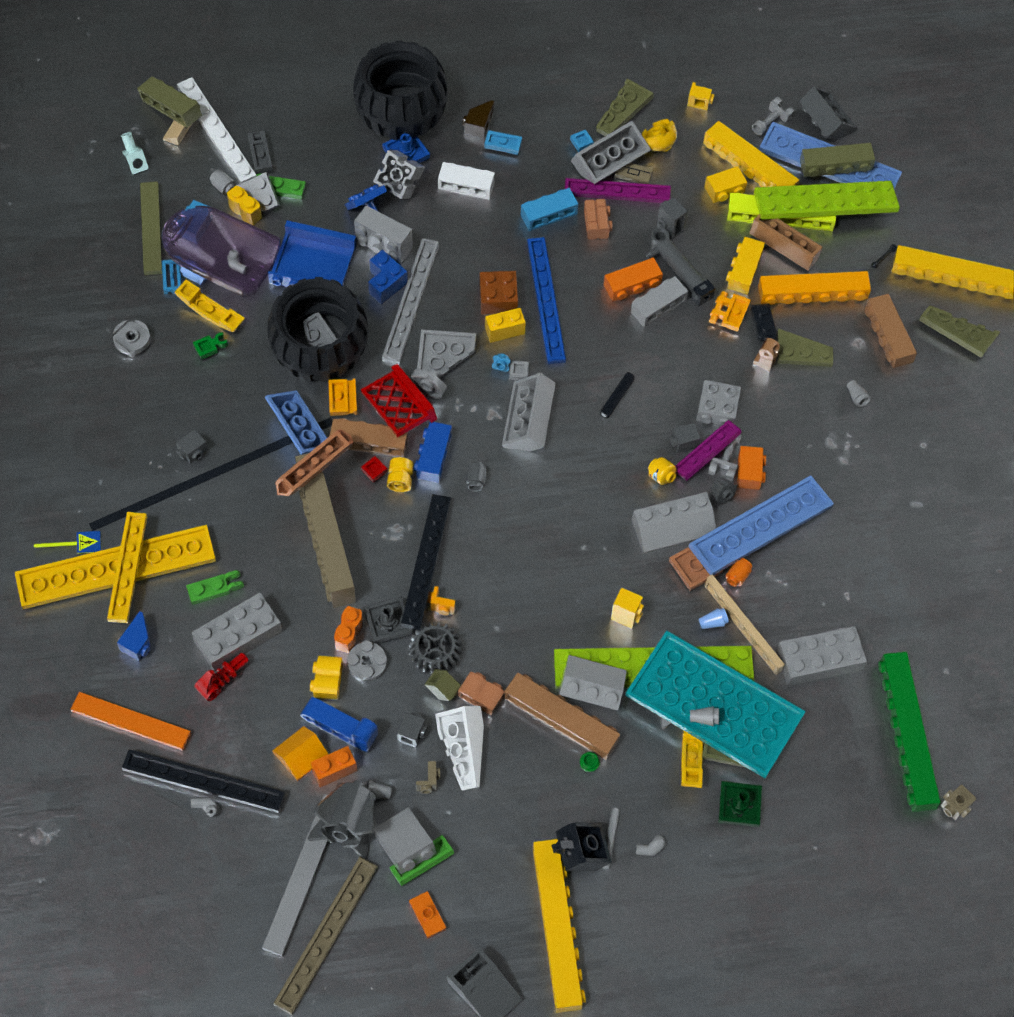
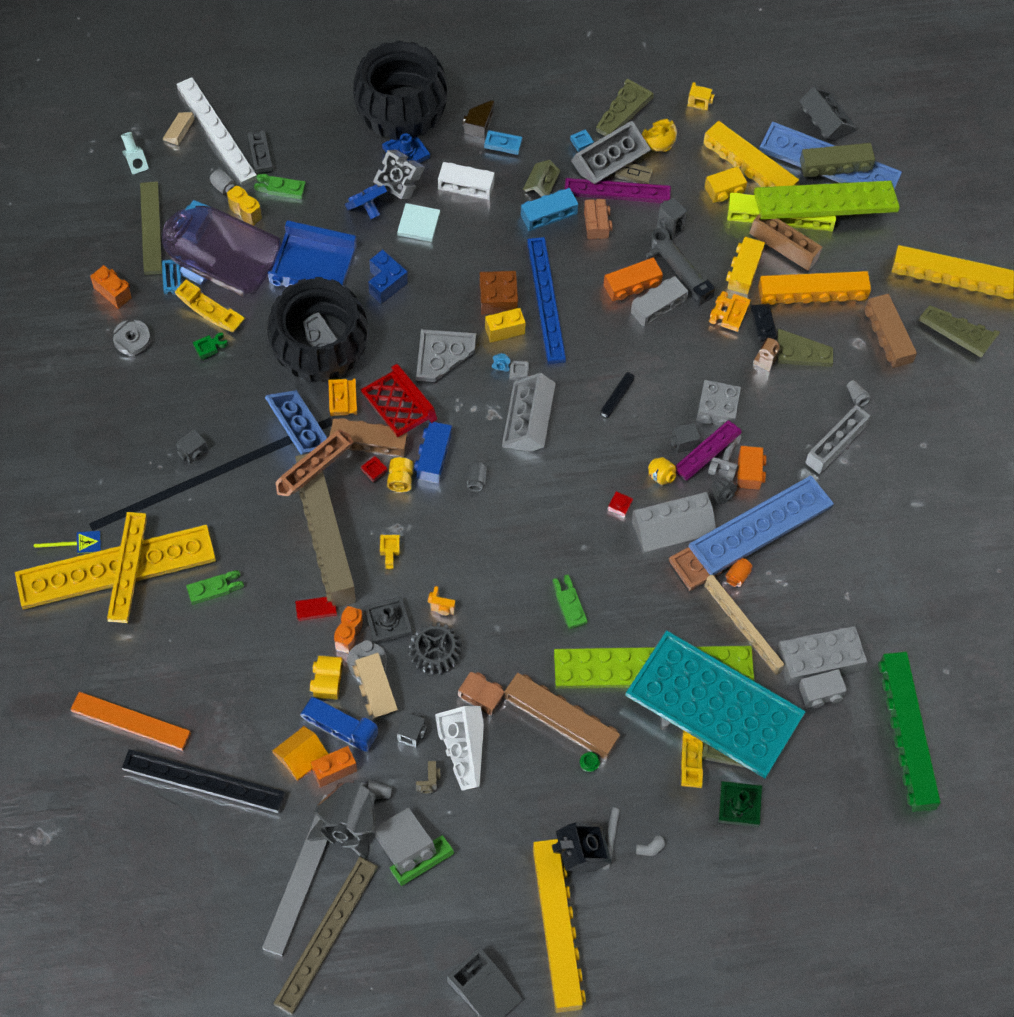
blue slope [117,611,151,661] -> none
olive brick [137,76,202,128] -> none
light grey brick [191,593,282,672] -> none
light grey arm [191,797,219,817] -> none
red piece [194,653,249,702] -> none
light grey arm [227,250,248,275] -> none
light grey wing [236,172,280,213] -> none
light grey brick [354,206,413,265] -> none
light grey tile [382,238,439,364] -> none
black plate [401,494,451,631] -> none
orange plate [409,891,446,939] -> none
light grey plate [410,369,447,399] -> none
olive brick [424,669,461,701] -> none
light grey slope [558,655,627,710] -> none
yellow brick [611,588,644,629] -> none
light grey cone [690,706,719,726] -> none
light blue cone [698,608,729,630] -> none
light grey bar [752,97,796,136] -> none
black hinge [871,244,897,269] -> none
dark tan brick [941,784,977,821] -> none
none -> orange brick [90,265,132,309]
none -> red tile [295,597,337,621]
none -> tan brick [352,653,398,719]
none -> yellow plate [380,535,400,569]
none -> light aqua tile [397,203,440,242]
none -> olive panel [523,159,560,197]
none -> bright green hinge [552,575,588,629]
none -> red plate [608,491,633,517]
none -> light grey brick [798,669,847,708]
none -> light grey brick [805,405,871,474]

